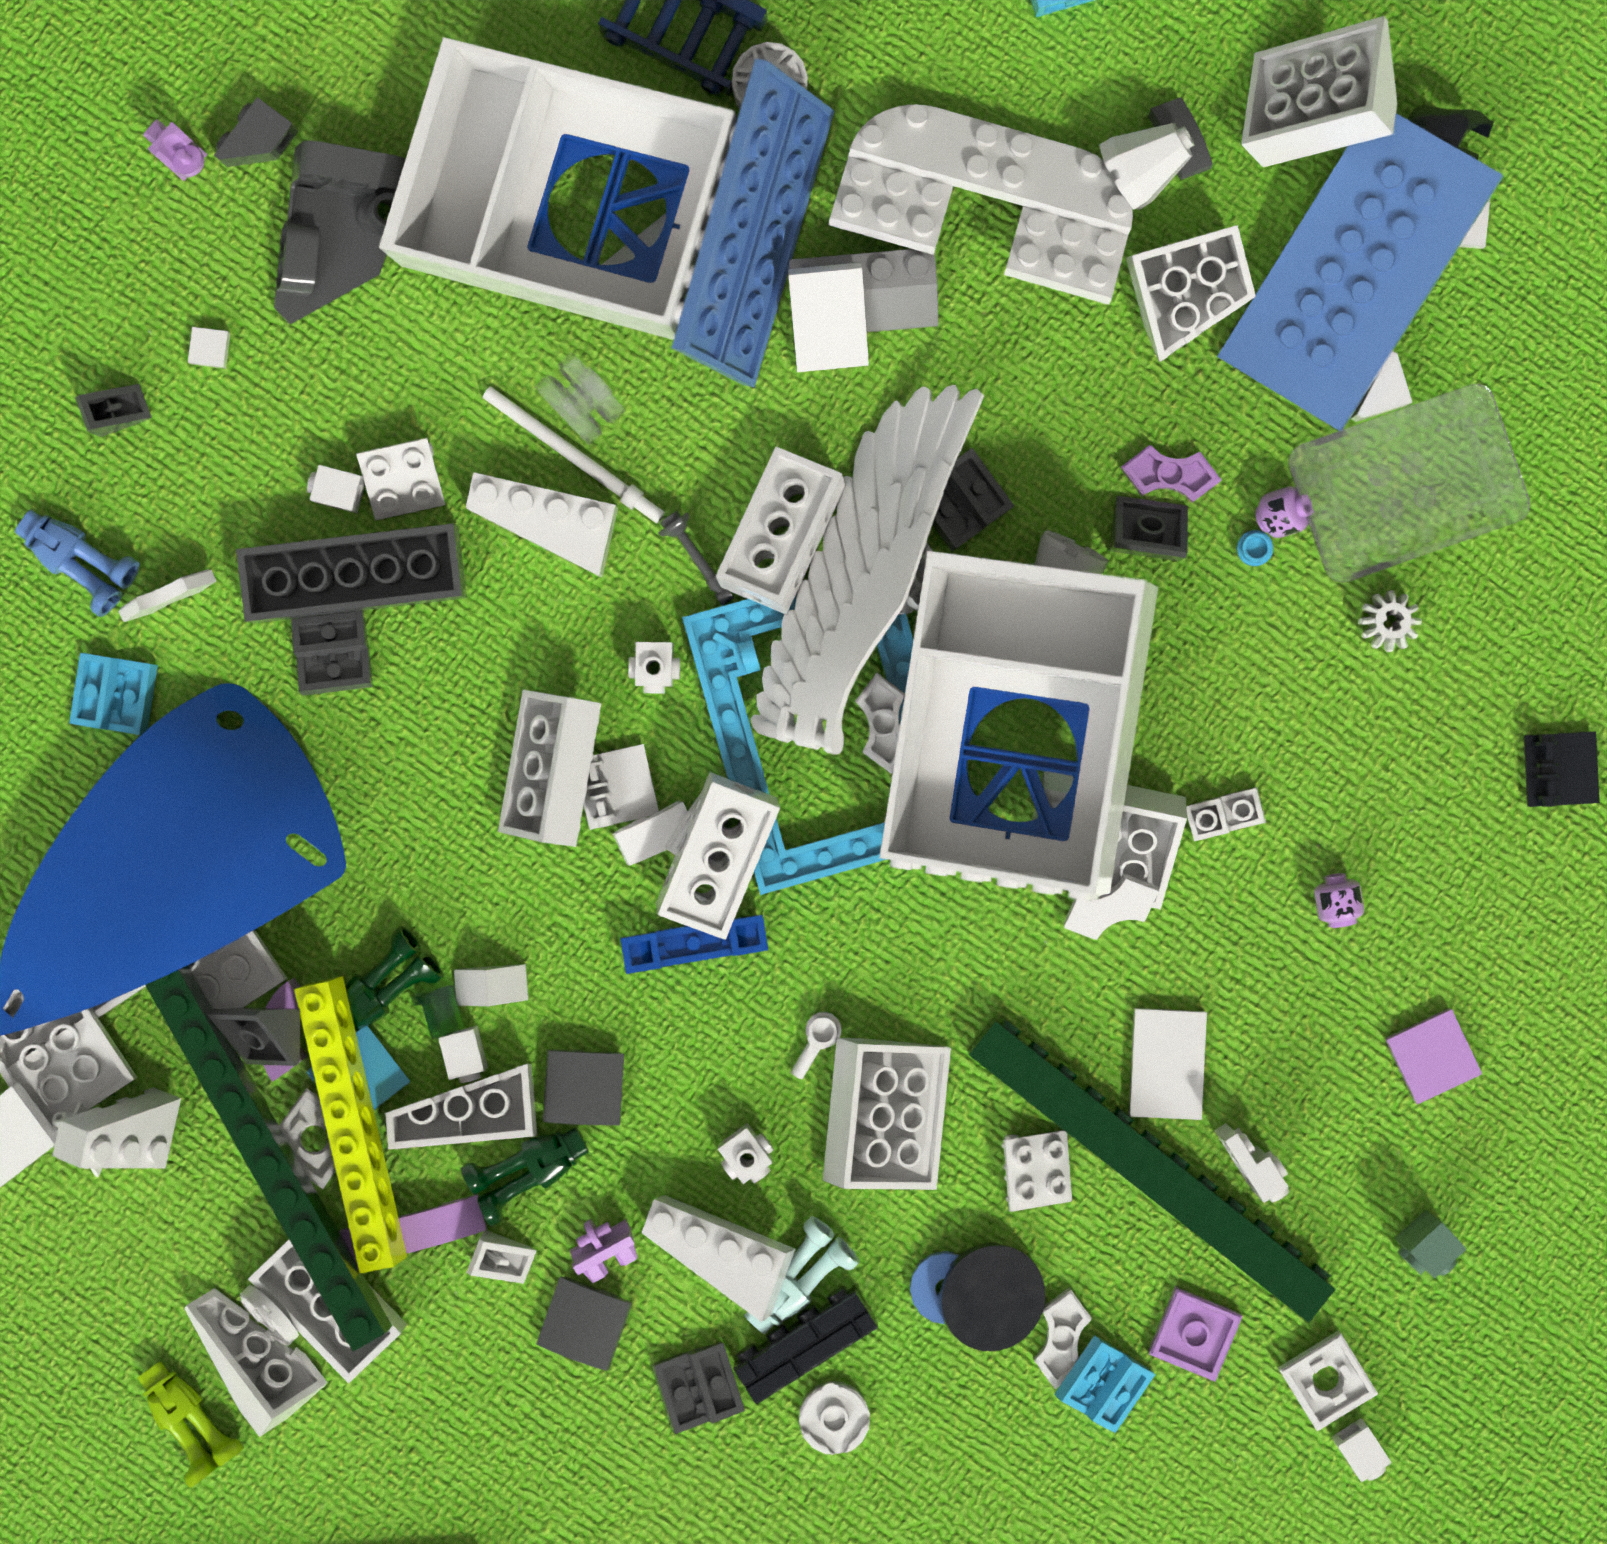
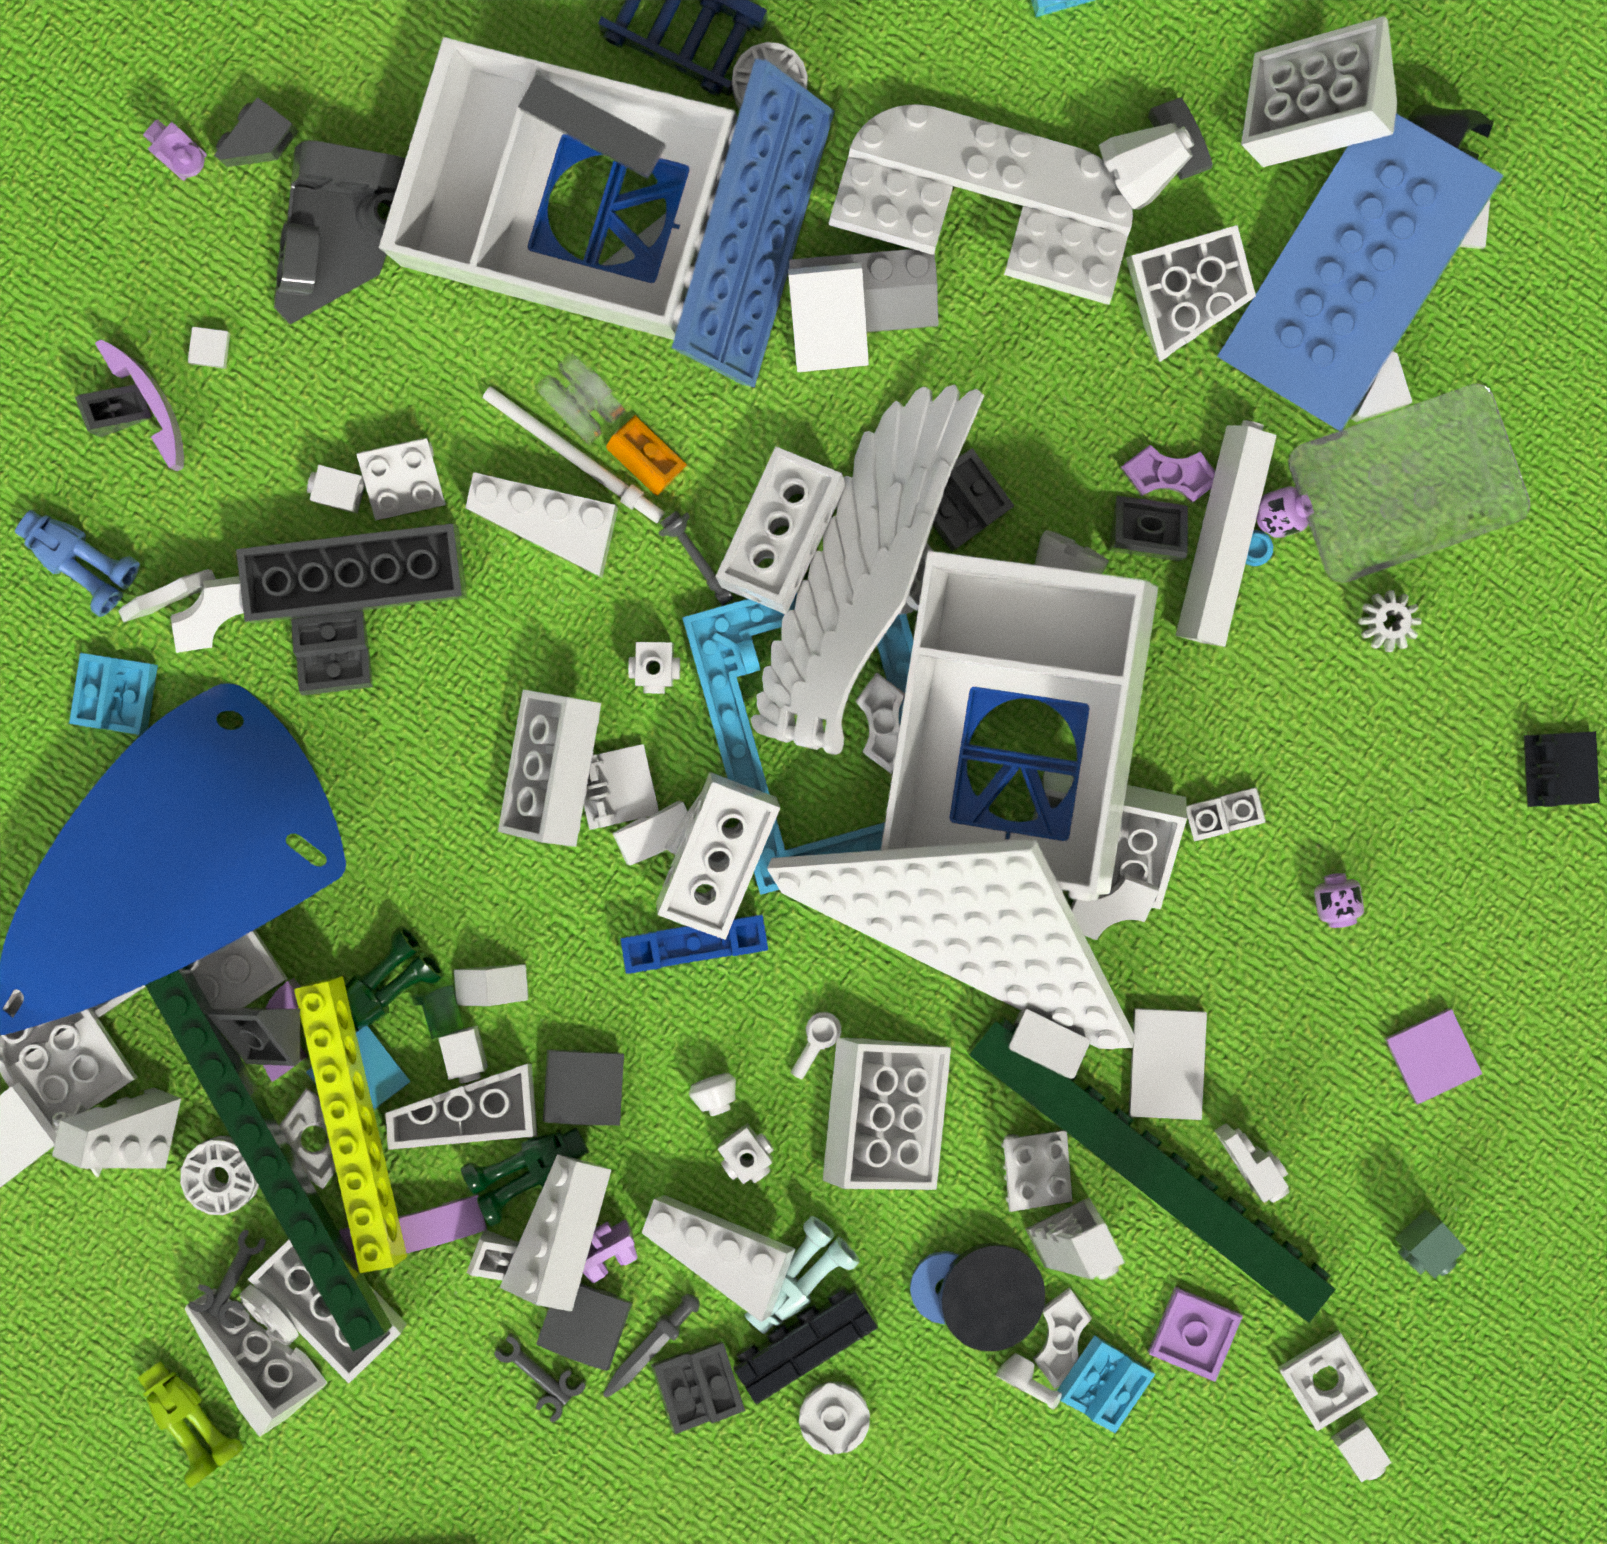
none -> lavender slope [95,340,184,472]
none -> white tile [170,576,244,653]
none -> white wheel [180,1136,259,1215]
none -> dark grey bar [188,1229,266,1328]
none -> dark grey bar [494,1333,587,1422]
none -> white wedge [500,1155,611,1312]
none -> dark grey tile [518,74,666,179]
none -> dark grey sword [603,1294,700,1398]
none -> light orange slope [606,415,687,496]
none -> white cone [689,1073,736,1116]
none -> white plate [767,839,1135,1049]
none -> white bar [995,1353,1062,1409]
none -> white panel [1008,1009,1091,1079]
none -> white wedge [1025,1197,1125,1280]
none -> white brick [1176,420,1277,647]

